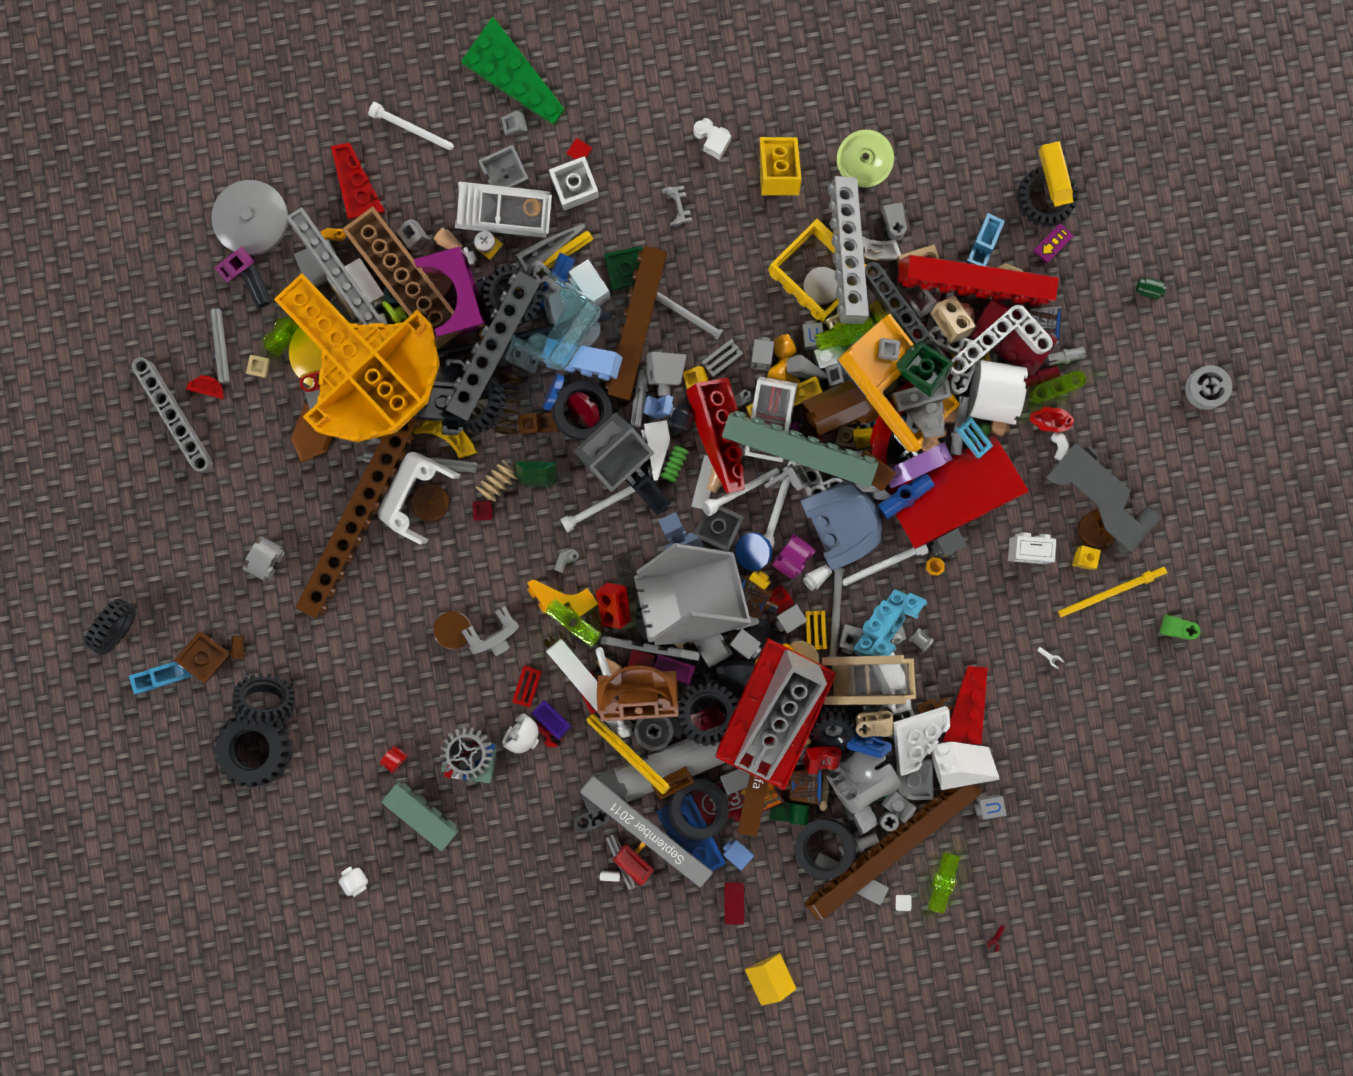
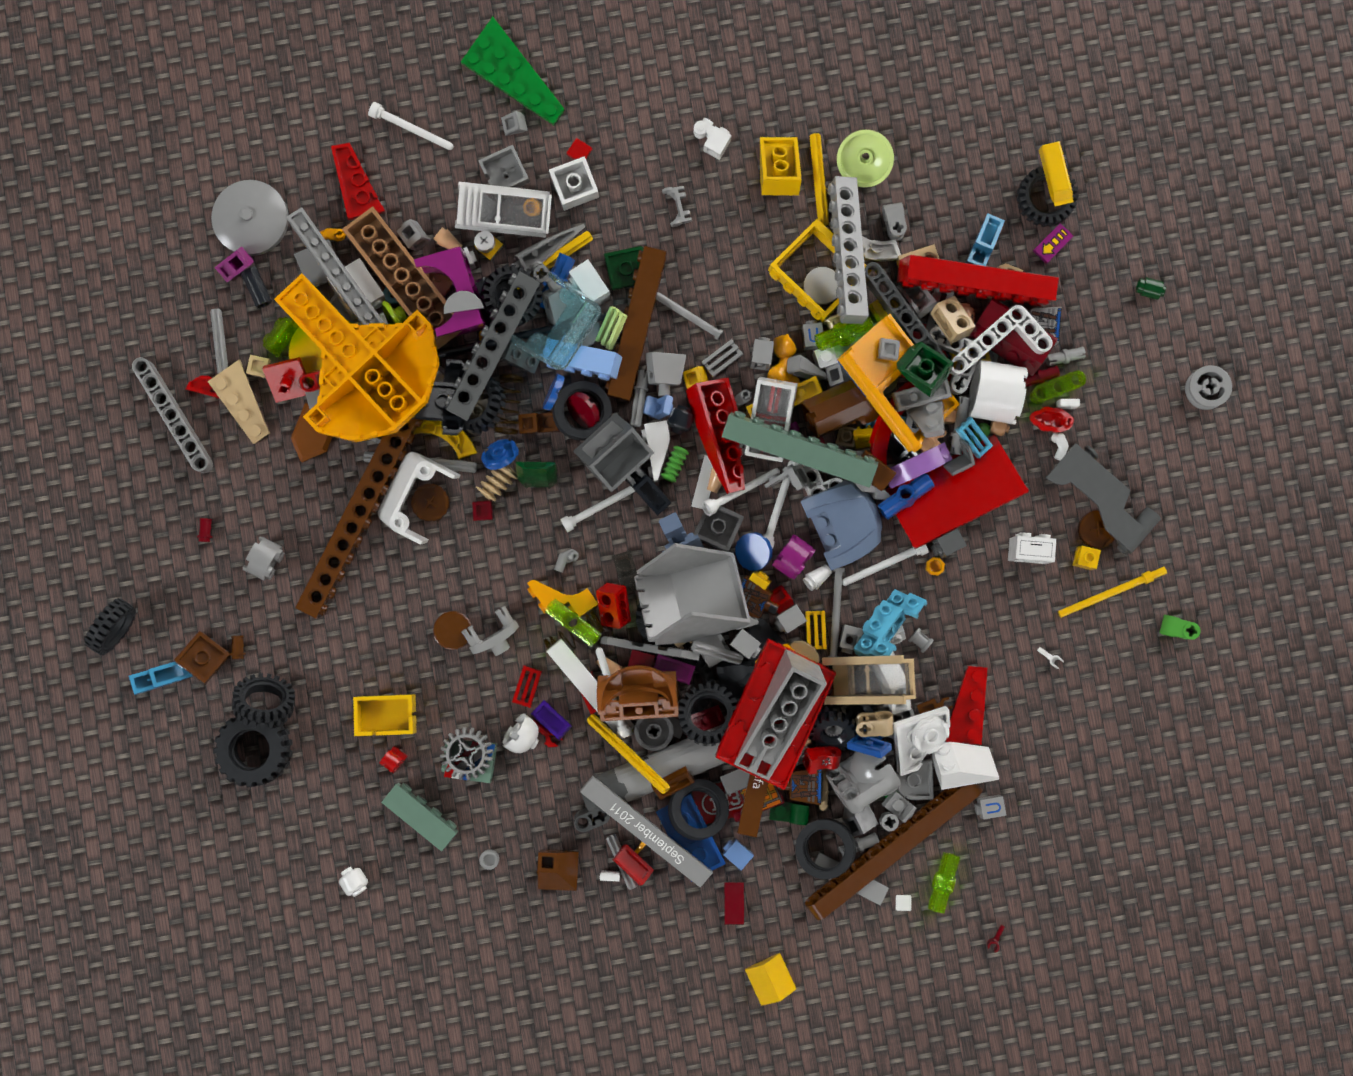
none -> dark red pin [197,518,213,542]
none -> tan wing [208,360,270,444]
none -> tile [262,357,311,403]
none -> yellow piece [353,694,417,736]
none -> light grey tile [444,291,484,314]
none -> light grey tile [479,849,499,870]
none -> blue tile [481,439,519,470]
none -> reddish brown slope [537,850,579,891]
none -> yellowish green tile [595,306,628,350]
none -> light grey axle [691,641,743,665]
none -> yellow axle [810,133,829,226]
none -> white tile [911,716,950,754]
none -> dark grey bracket [943,438,975,476]
none -> white tile [1056,399,1080,409]

